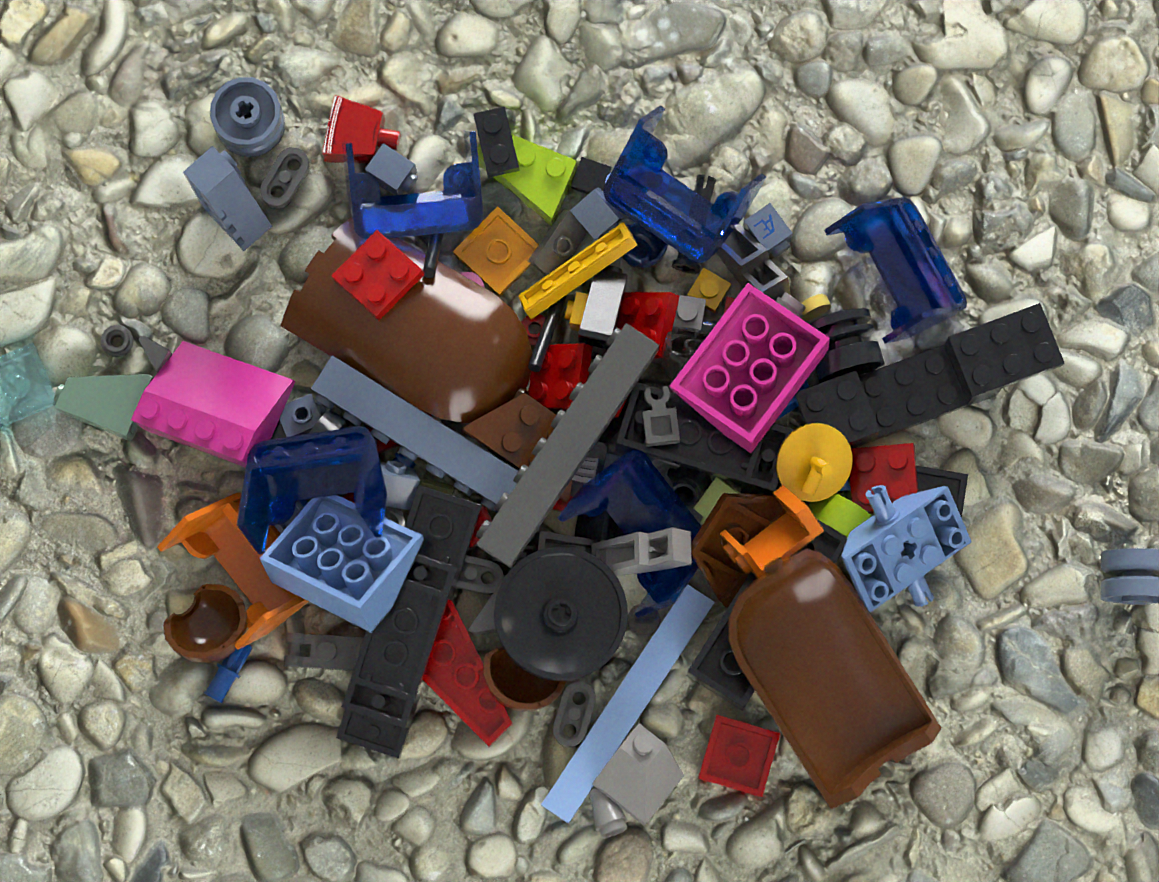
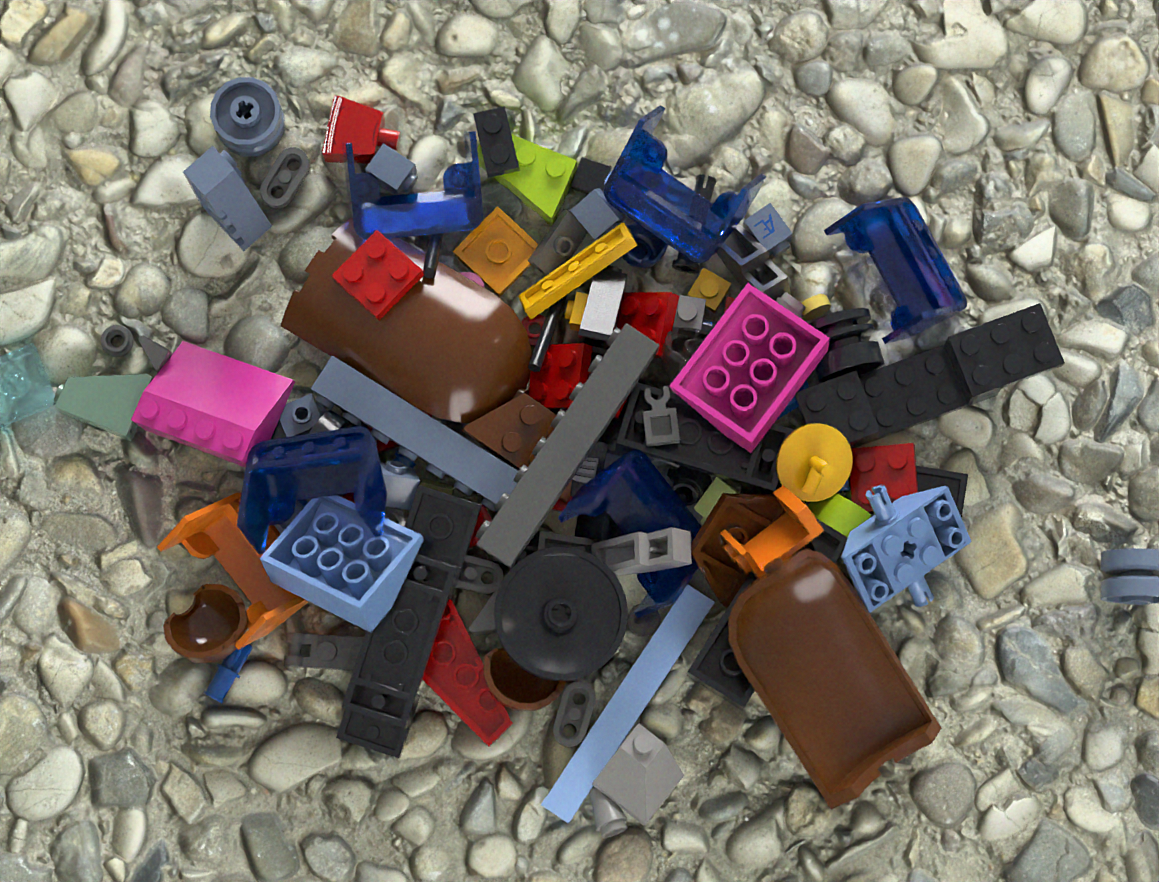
red tile [698,715,780,798] -> none

